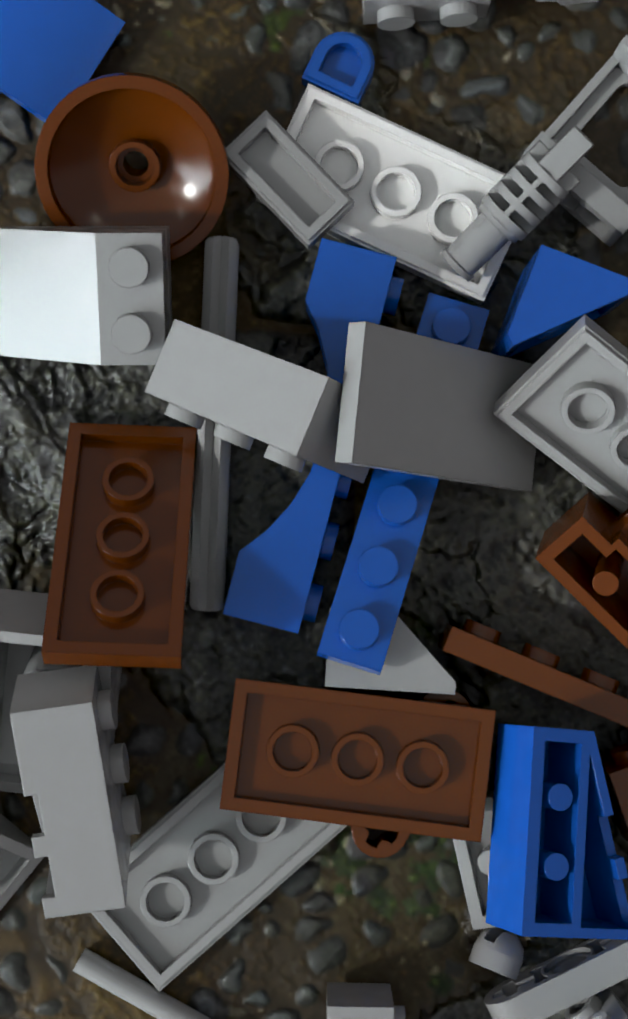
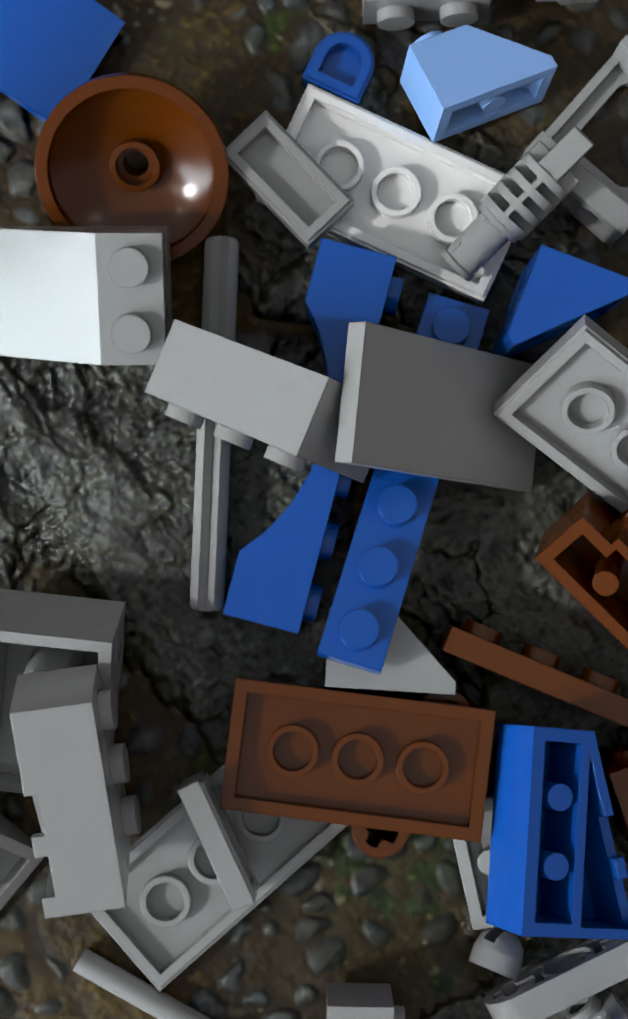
reddish brown plate [41,422,197,669] -> none
none -> light grey tile [177,771,259,912]
none -> light blue slope [400,24,558,143]

